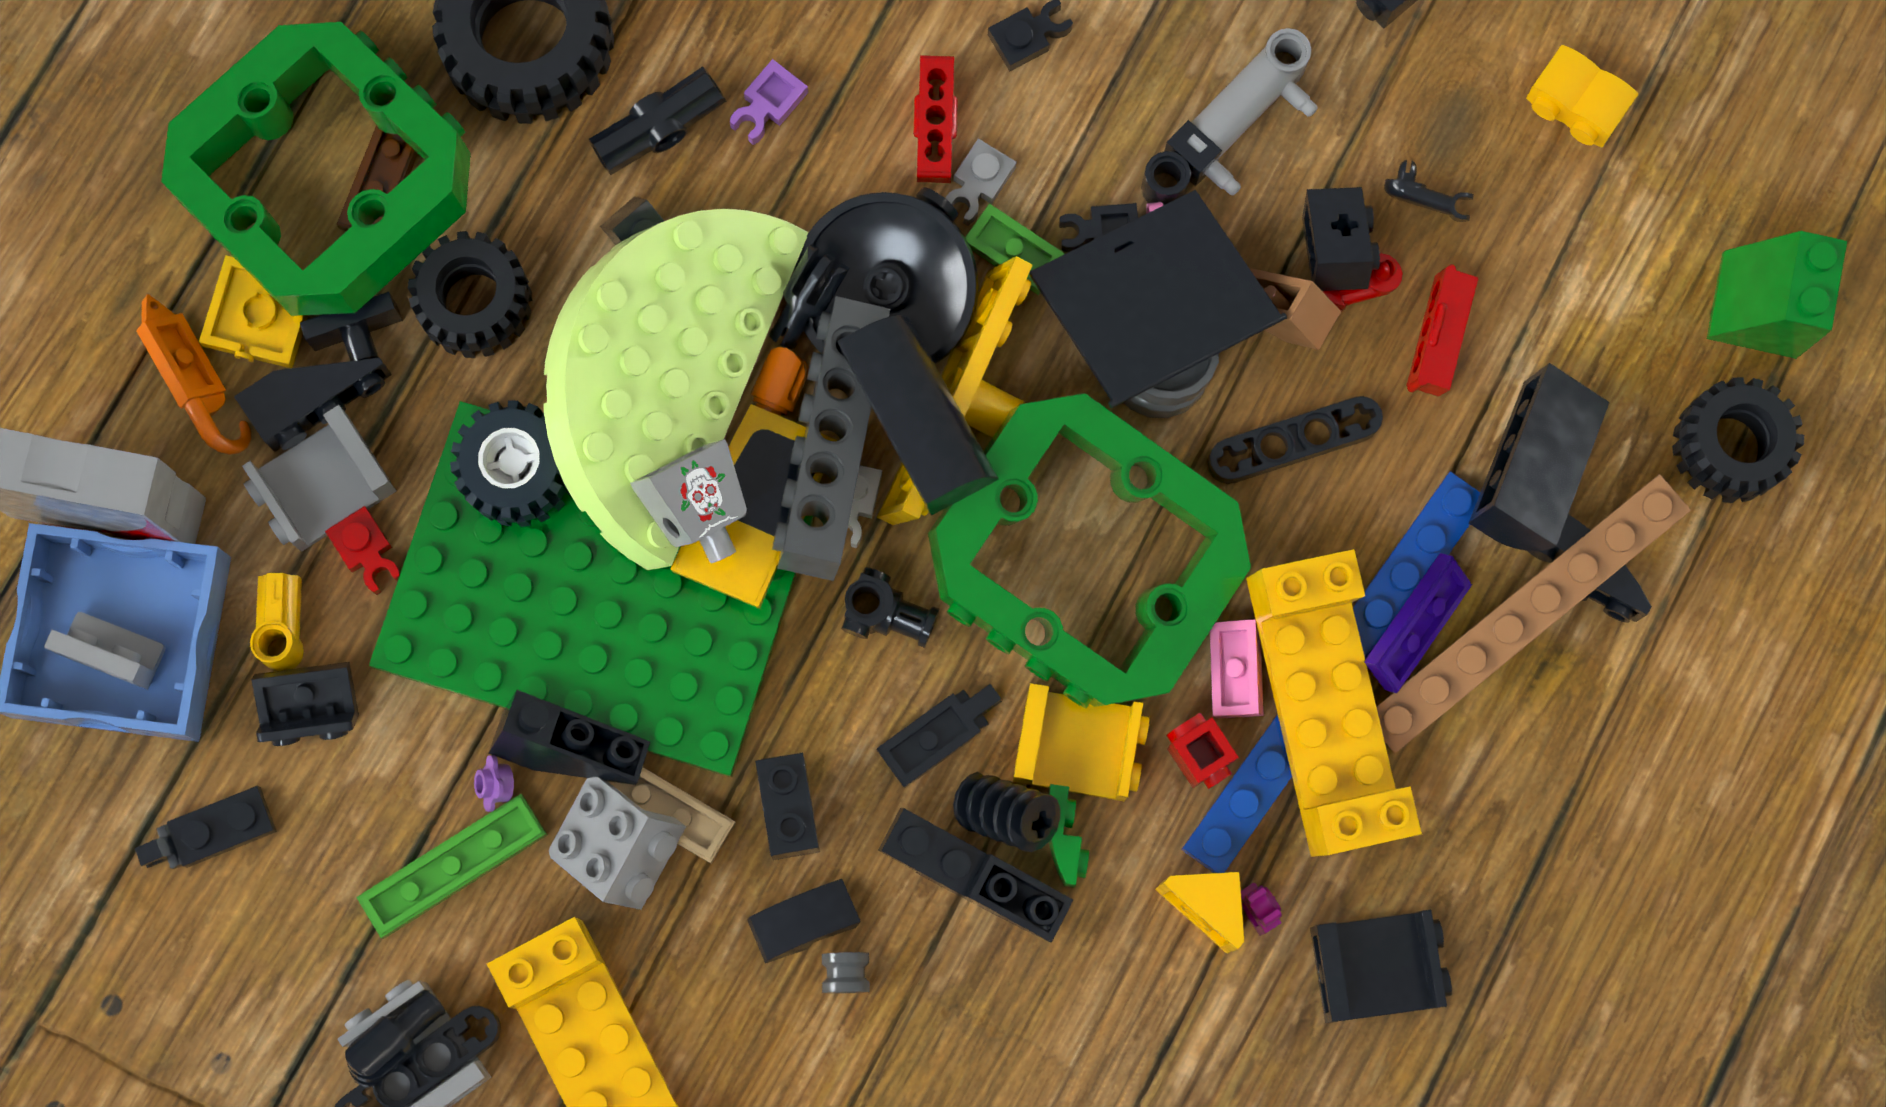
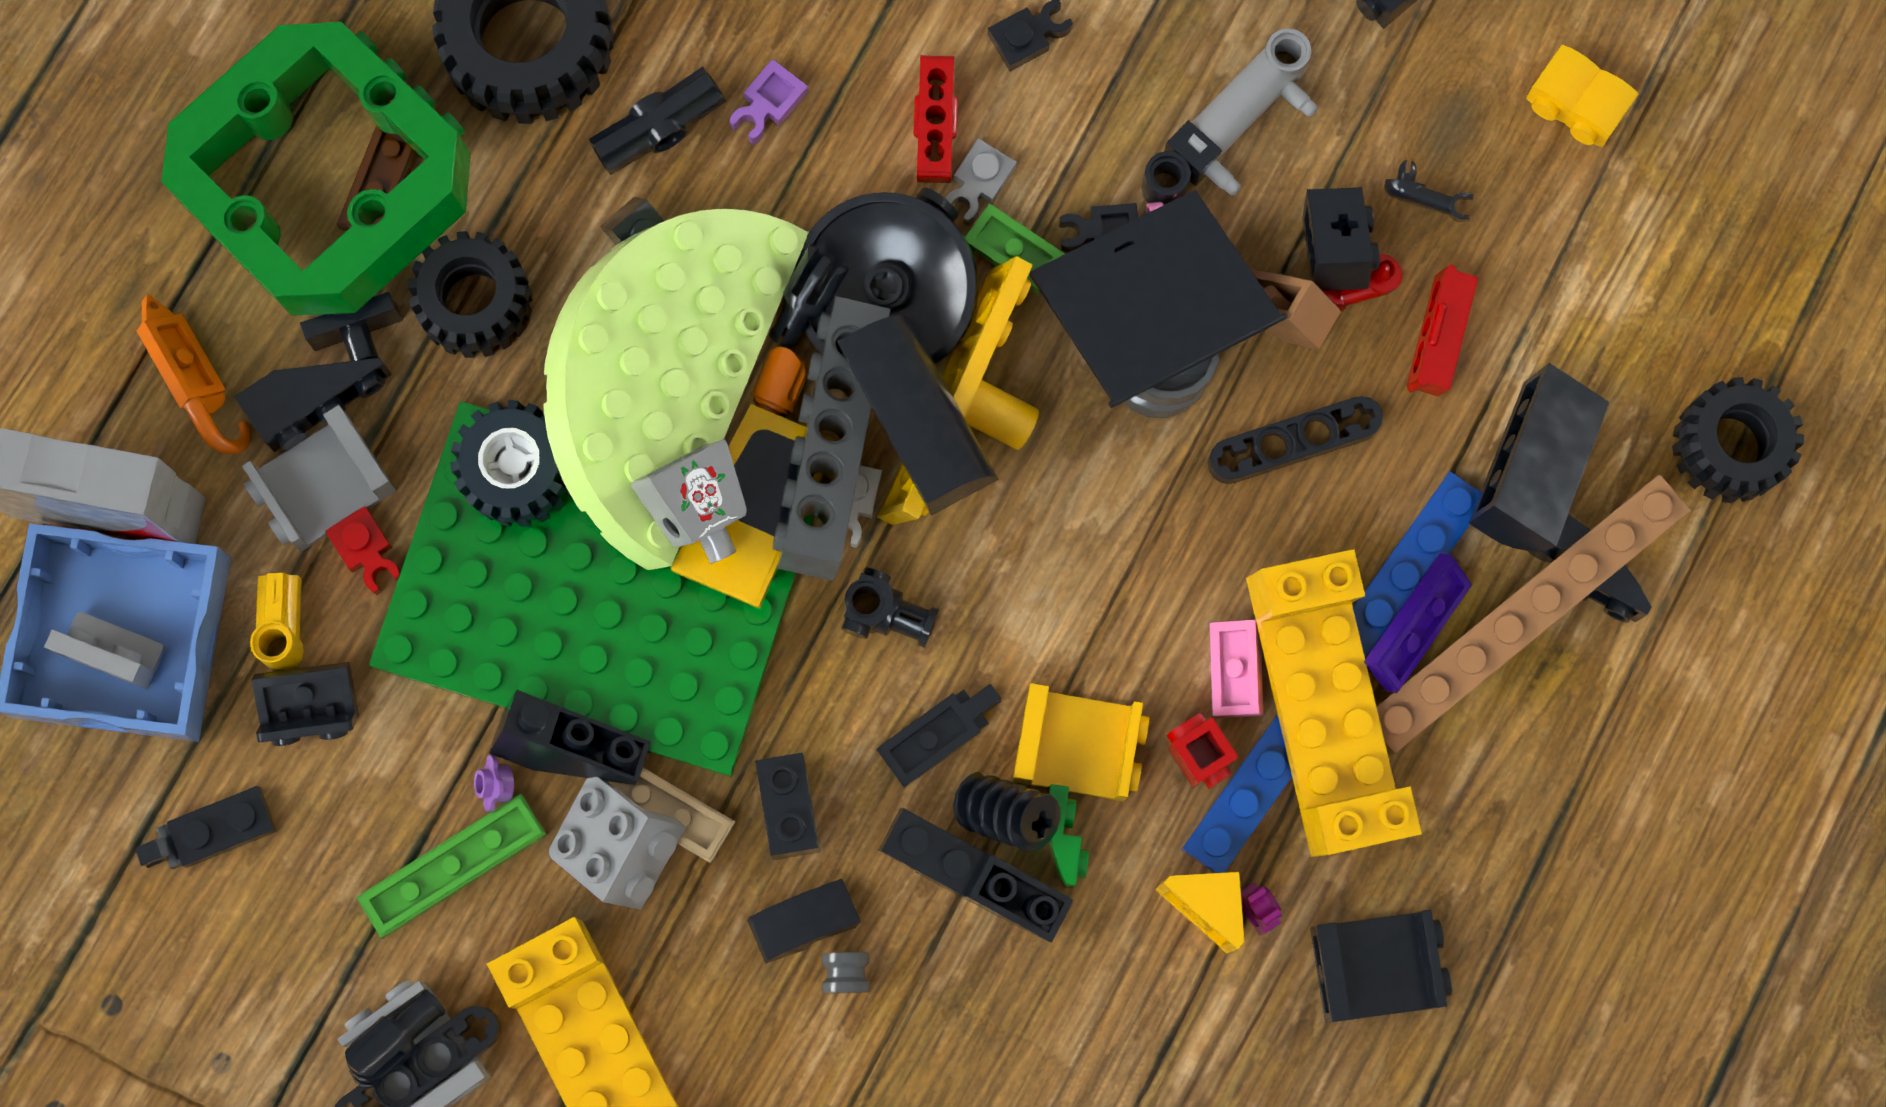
yellow plate [199,255,308,368] -> none
green panel [928,393,1251,708] -> none
green slope [1706,231,1847,359] -> none

